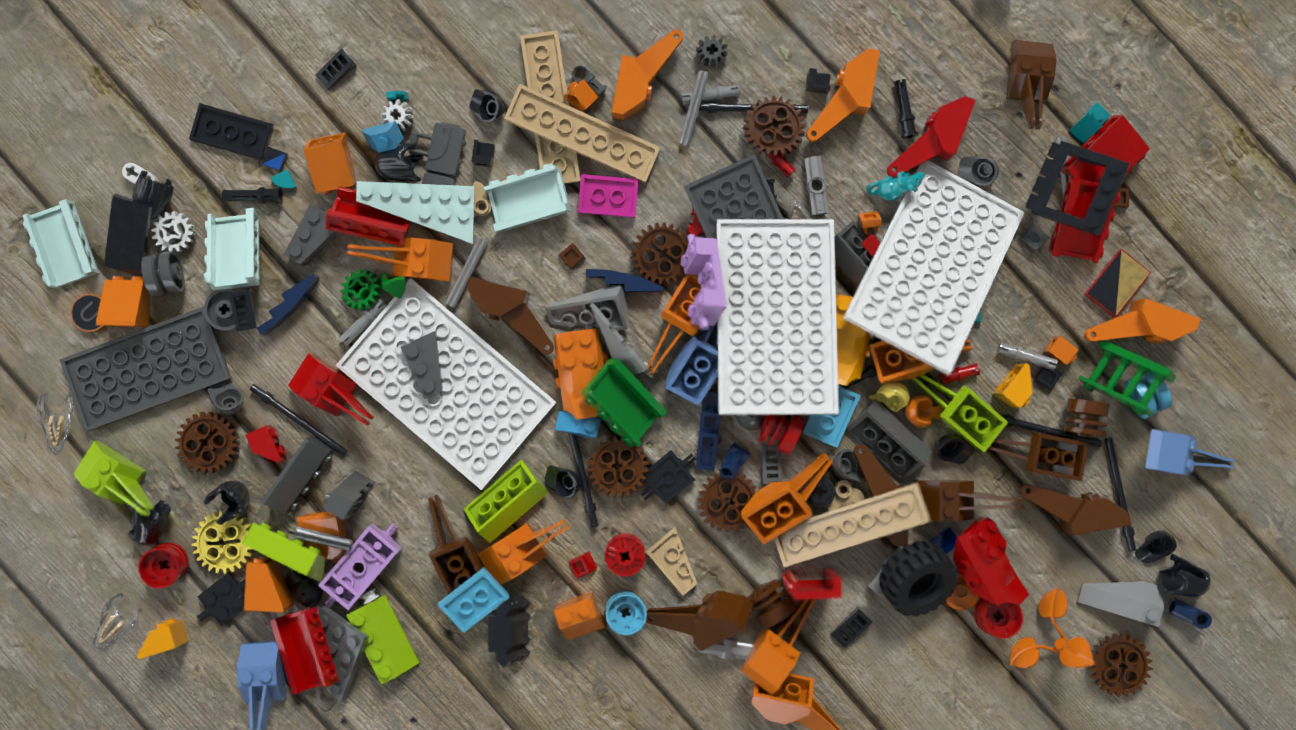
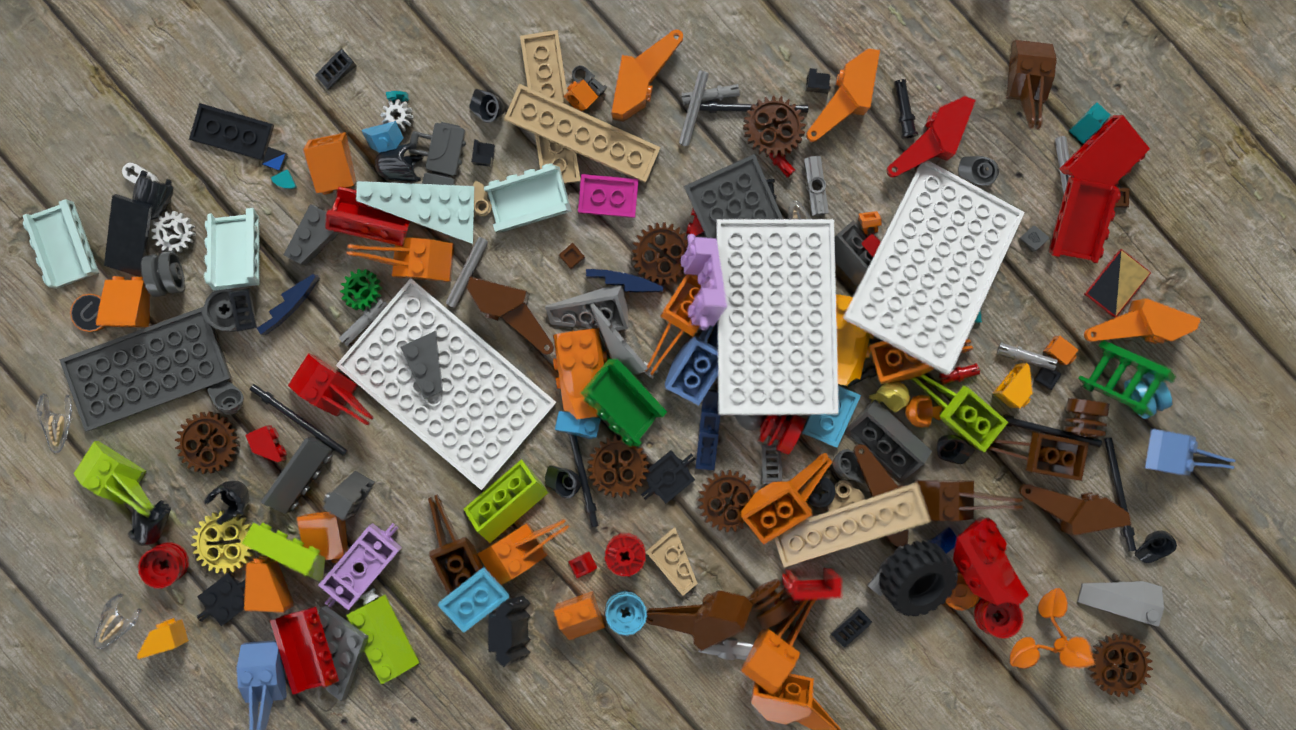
black pin [222,187,283,204] -> none
black cap [285,570,323,607] -> none
dark grey axle [294,527,353,551] -> none
green tile [380,272,406,299] -> none
dark grey gear [696,35,728,68] -> none
dark blue piece [719,442,750,479] -> none
teal animal [866,171,925,201] -> none
black hinge [1025,141,1130,237] -> none
black hair [1158,554,1211,597] -> none
dark blue piece [1169,599,1212,629] -> none

